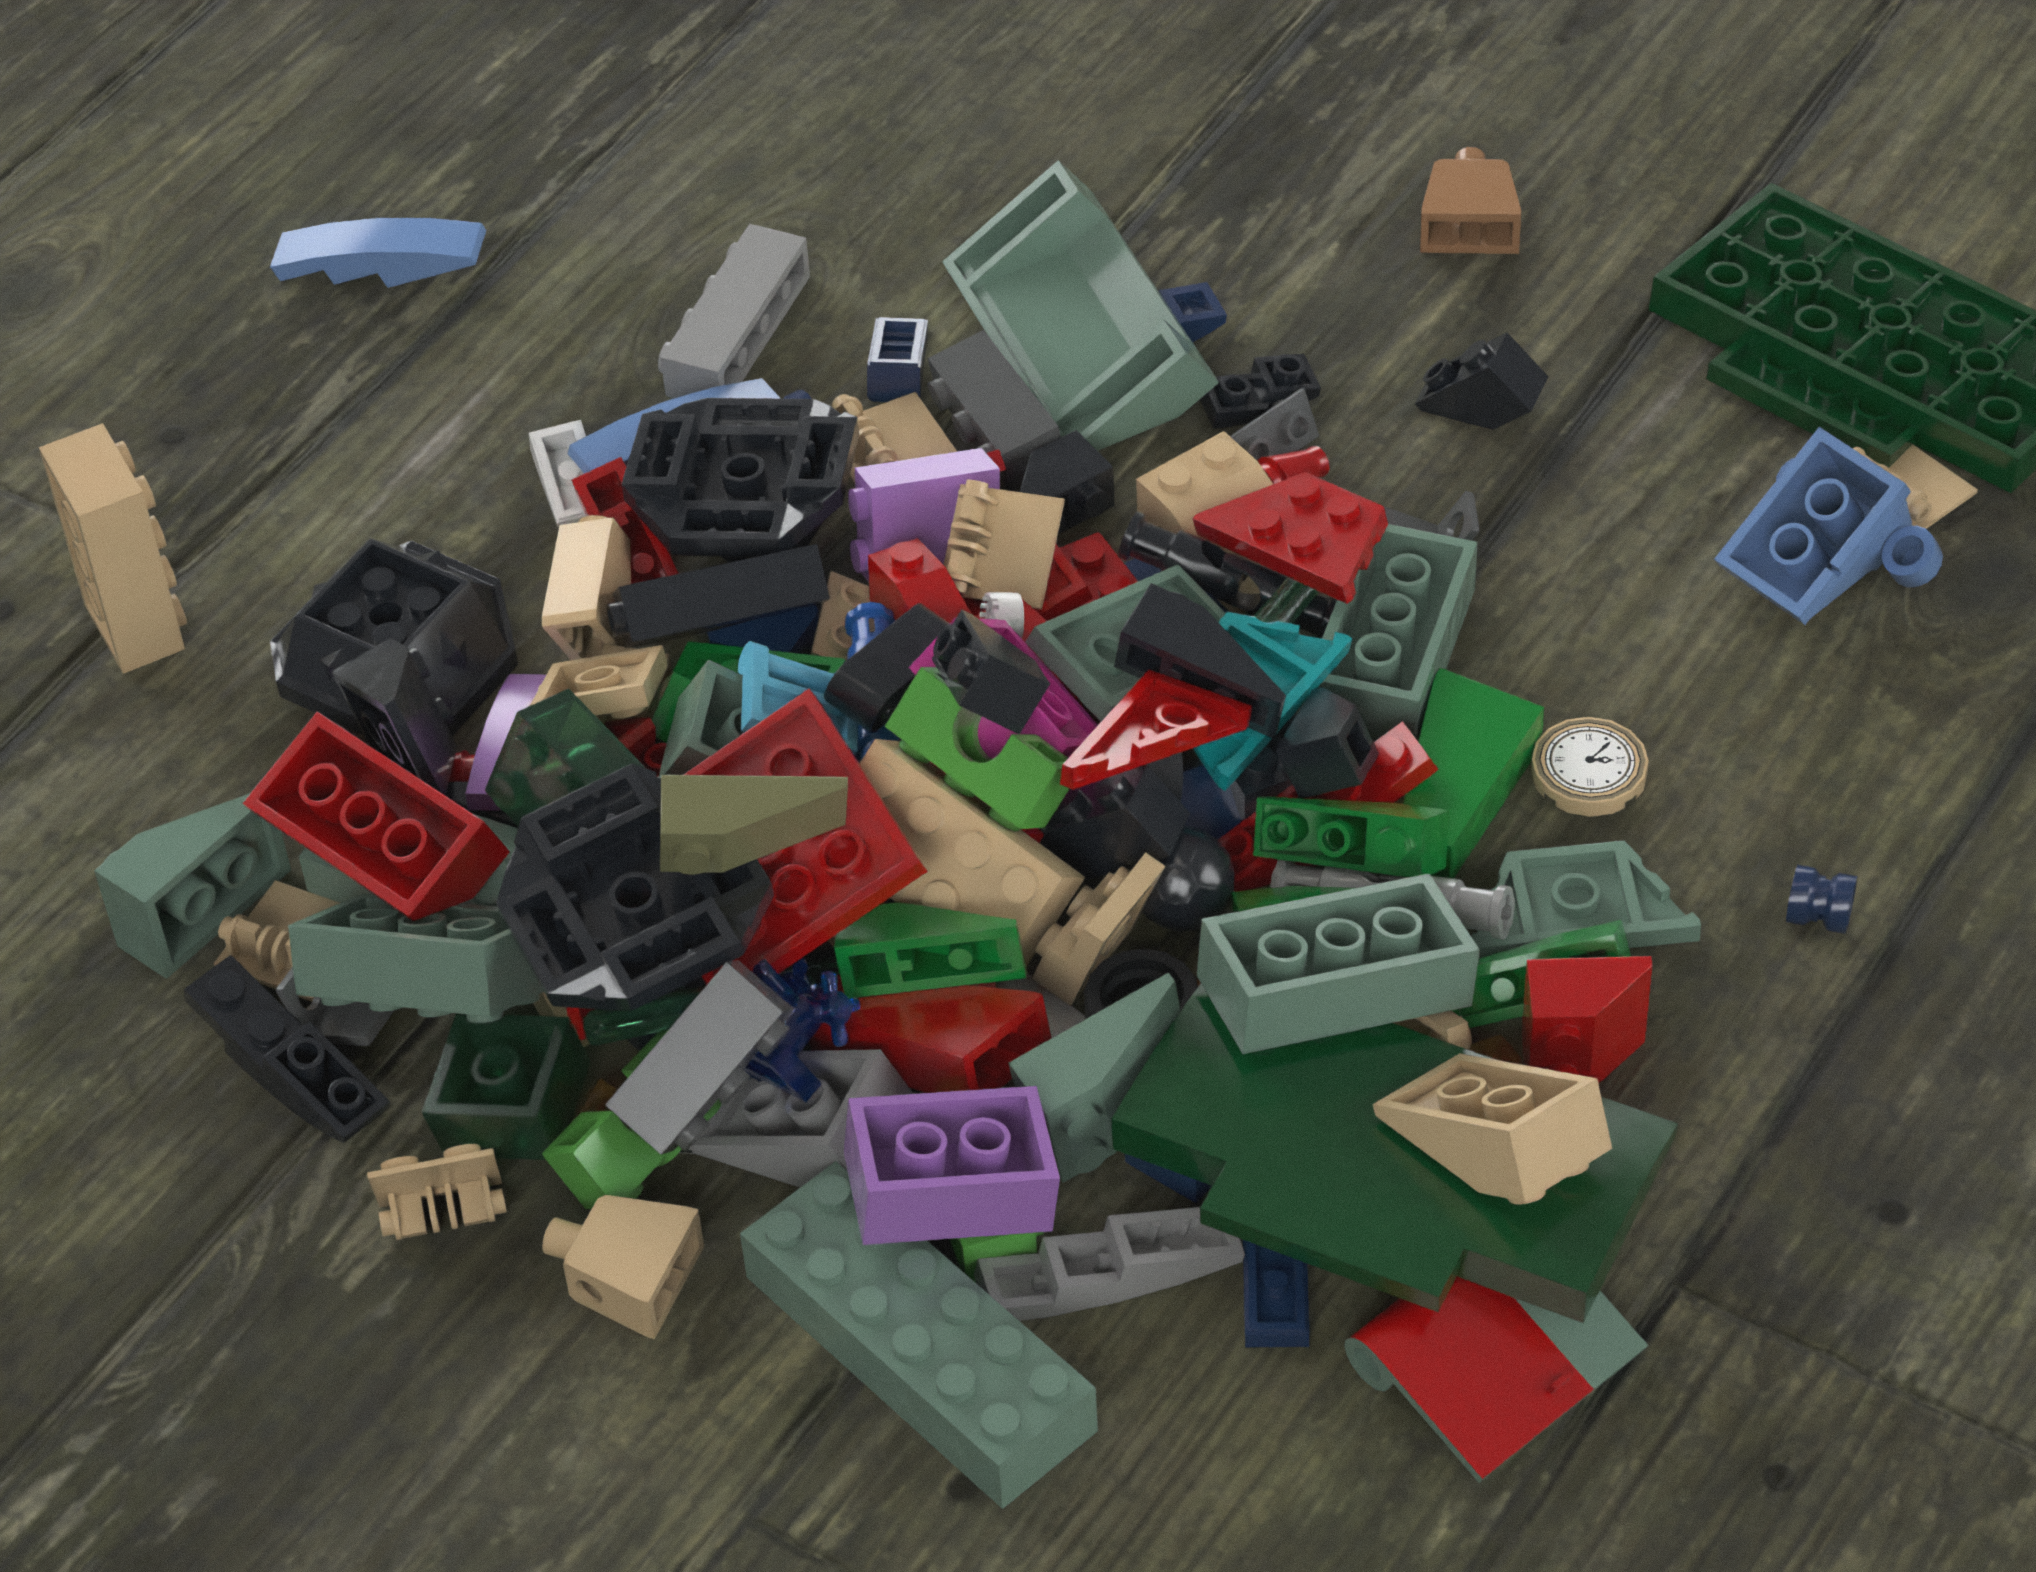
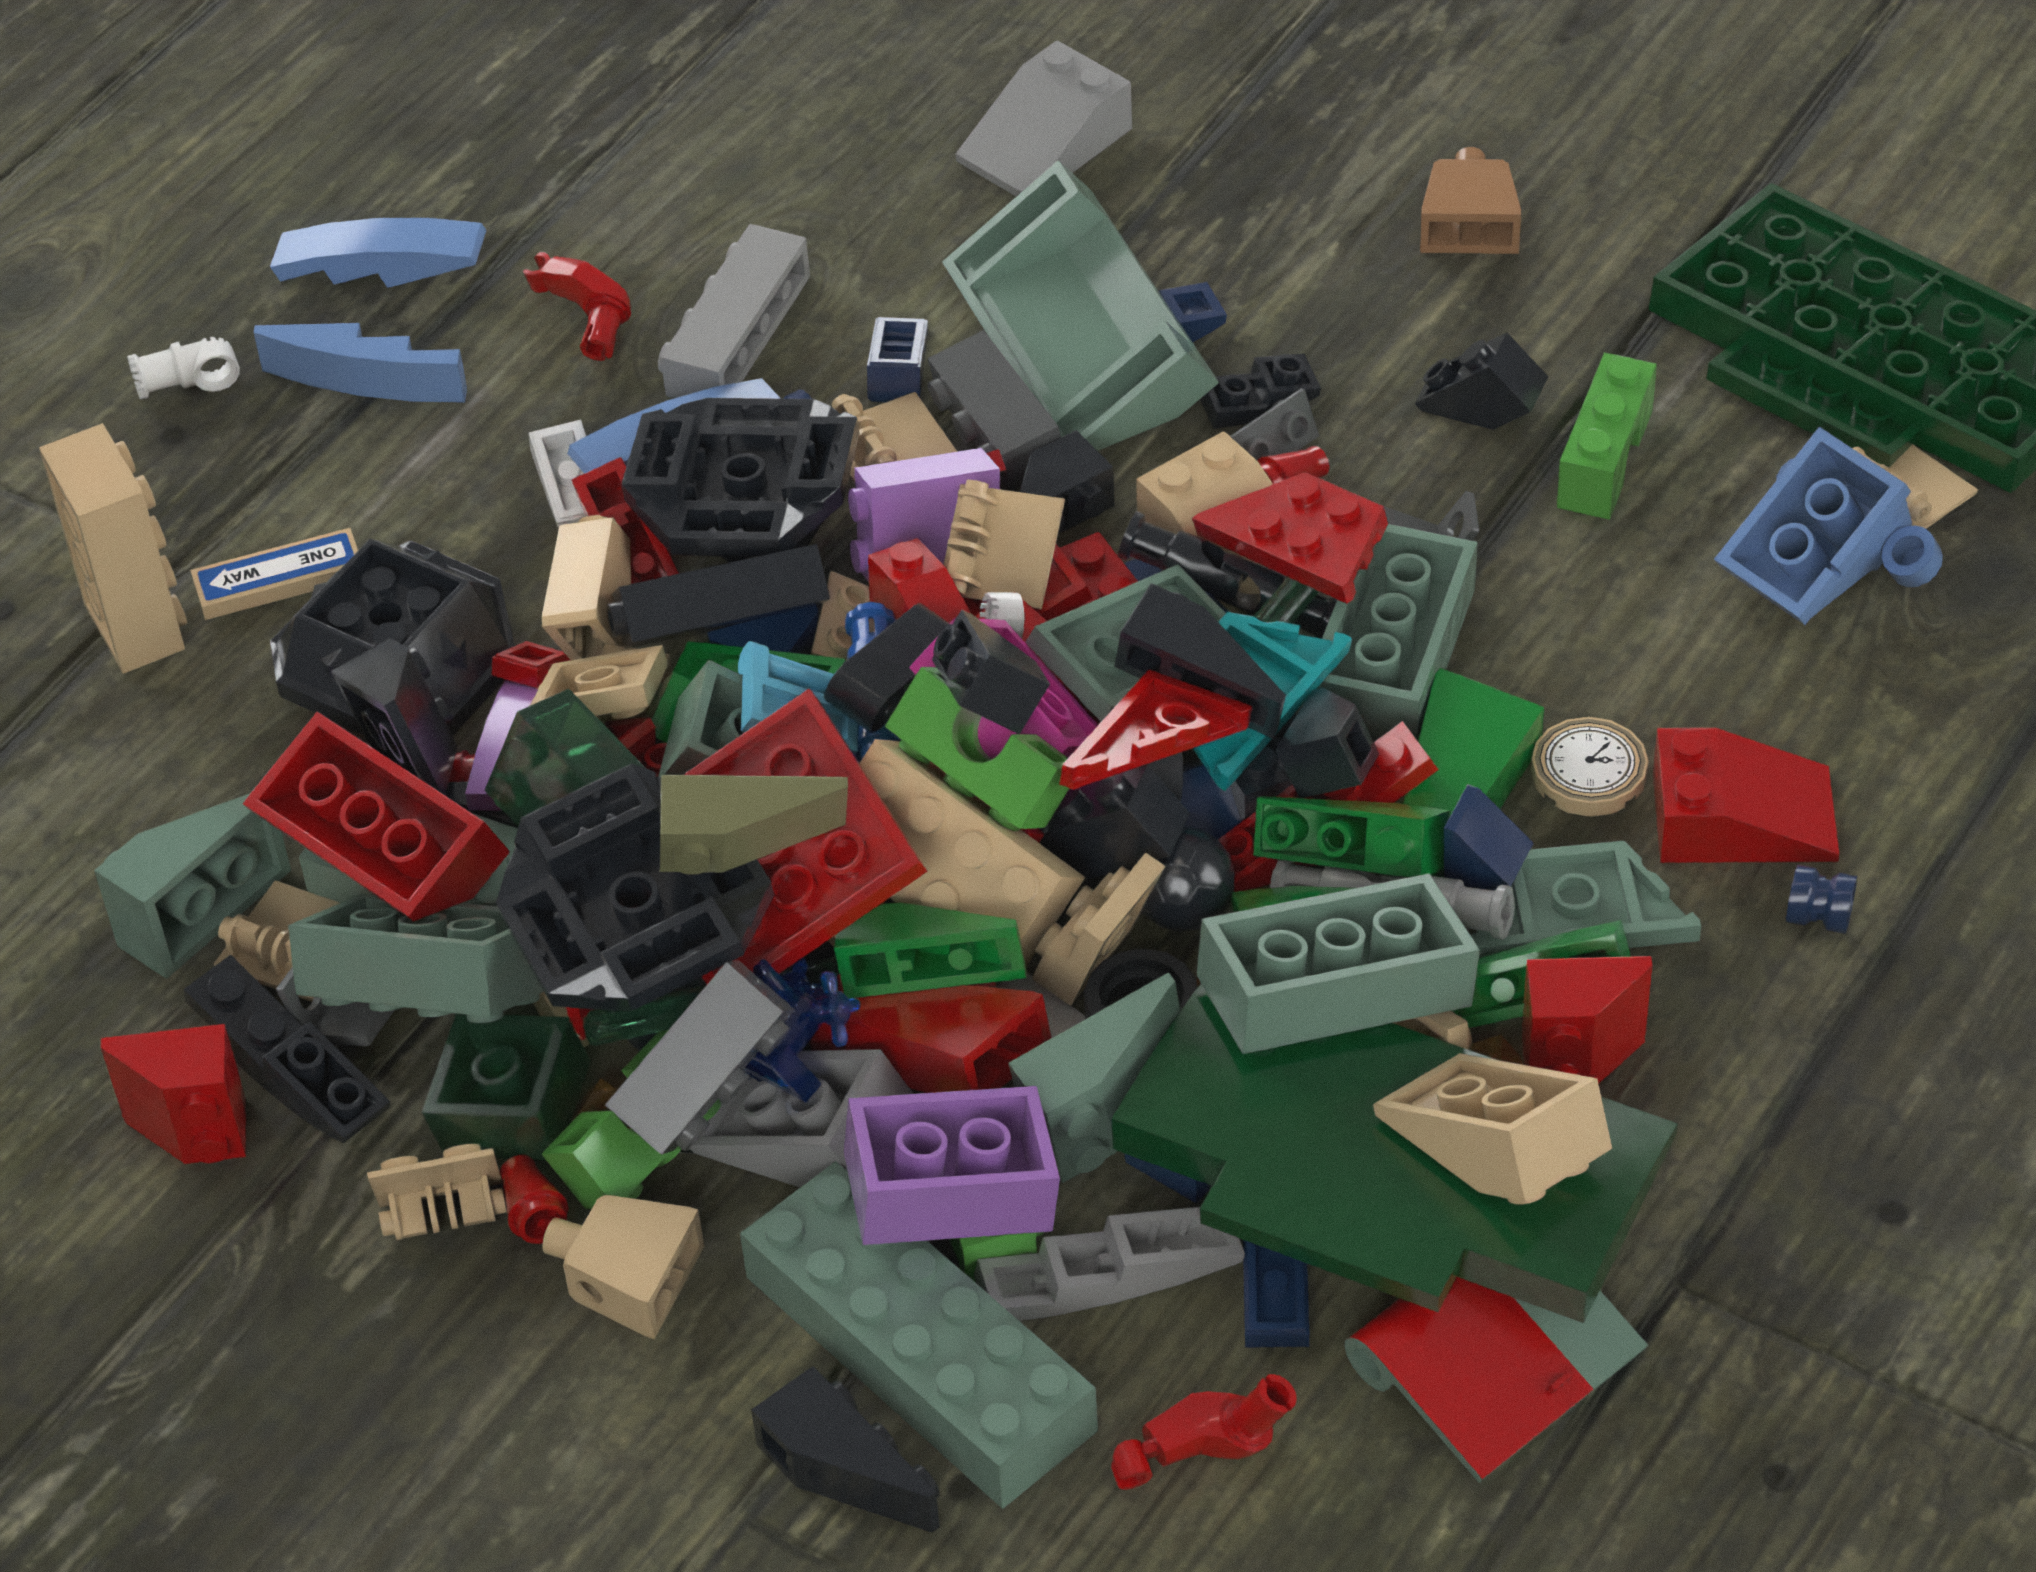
none -> red slope [101,1024,246,1164]
none -> white connector [127,337,240,400]
none -> tile [190,528,358,620]
none -> medium blue slope [254,323,467,403]
none -> red tile [492,641,571,689]
none -> red cone [500,1155,568,1244]
none -> red arm [523,252,632,361]
none -> black slope [751,1366,940,1533]
none -> light grey slope [956,40,1132,197]
none -> red arm [1111,1374,1297,1490]
none -> dark blue slope [1444,784,1533,890]
none -> bright green arch [1557,352,1657,520]
none -> red slope [1653,728,1839,863]

